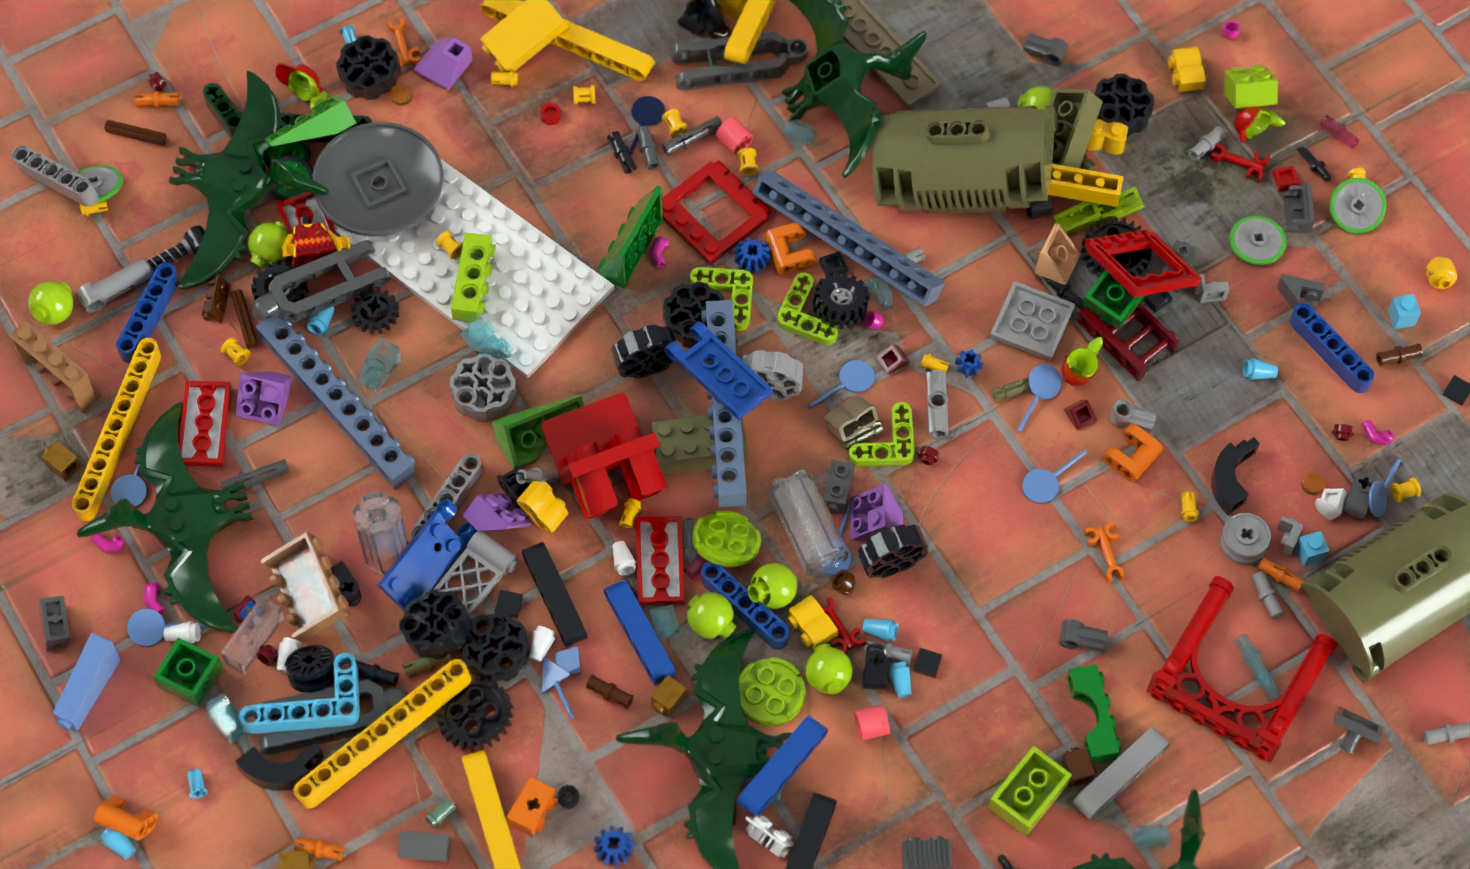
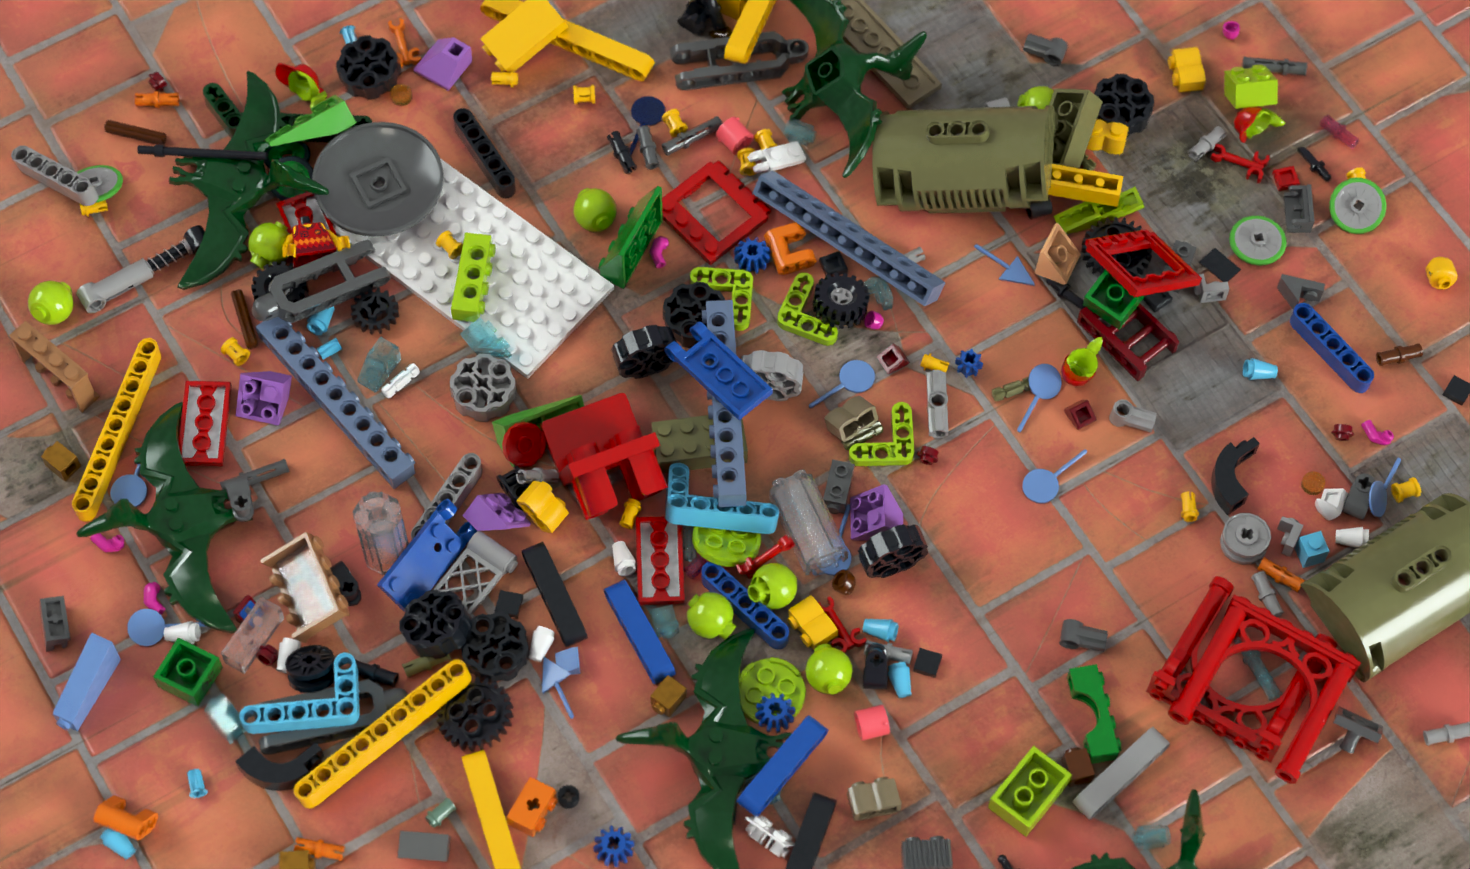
blue beam [116,263,179,363] -> none
reddish brown hinge [201,274,231,323] -> none
red tile [540,103,561,125] -> none
reddish brown pin [586,675,634,709] -> none
light grey plate [989,281,1076,361] -> none
orange bar [1084,522,1124,583] -> none
orange connector [1102,424,1163,482] -> none
medium azure brick [1387,294,1421,329] -> none
none -> black bar [137,144,268,161]
none -> dark grey piece [224,475,254,522]
none -> medium azure piece [317,337,343,360]
none -> white axle [381,363,420,398]
none -> black beam [453,108,516,198]
none -> red tile [502,422,546,468]
none -> lime brick [573,188,617,232]
none -> medium azure beam [665,463,780,534]
none -> red bar [736,535,795,579]
none -> white hinge [747,141,806,173]
none -> yellow bush [754,129,778,150]
none -> blue gear [755,692,795,734]
none -> dark tan brick [847,777,902,821]
none -> medium blue piece [974,244,1035,286]
none -> red arch [1167,594,1361,784]
none -> black sticker [1200,248,1241,282]
none -> dark grey pin [1242,56,1307,76]
none -> white cone [1335,527,1369,548]

